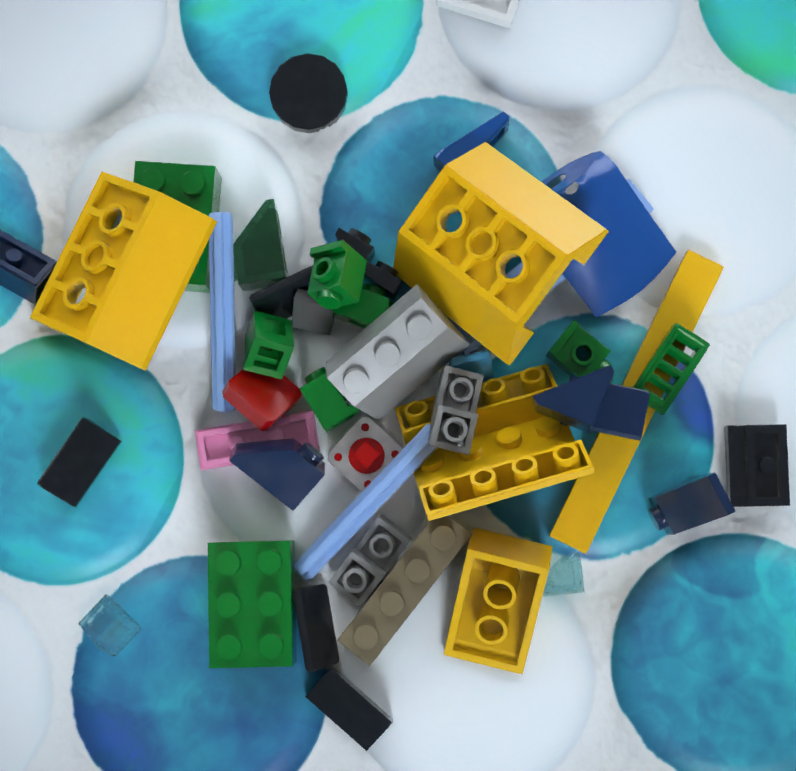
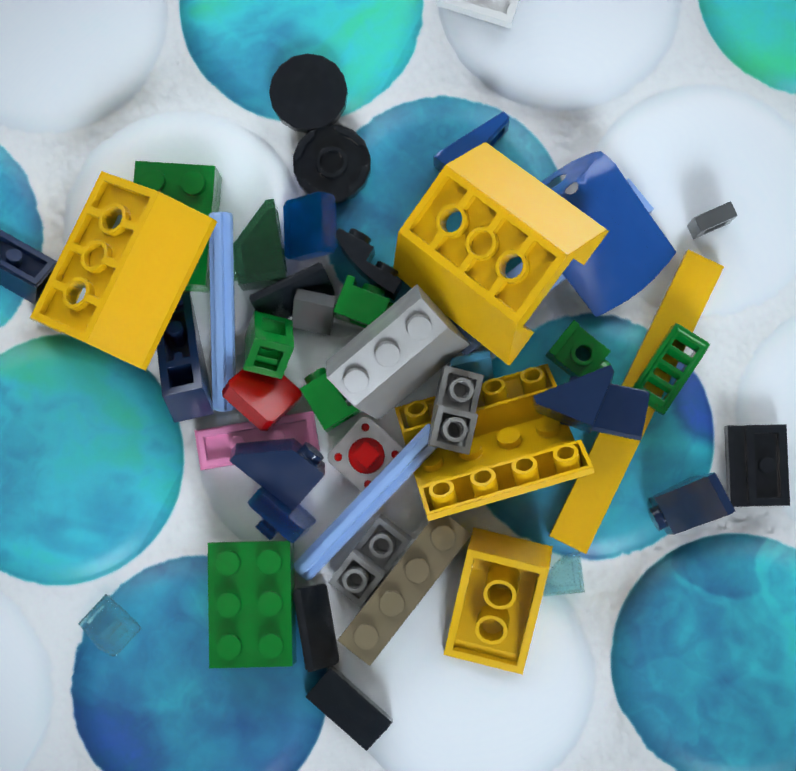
black slope [37,417,122,507] -> none
green brick [307,240,367,310] -> none
none -> dark blue slope [157,292,214,423]
none -> clear blue piece [247,487,316,544]
none -> clear blue piece [283,191,337,261]
none -> black tile [293,125,371,203]
none -> dark grey tile [687,201,738,240]

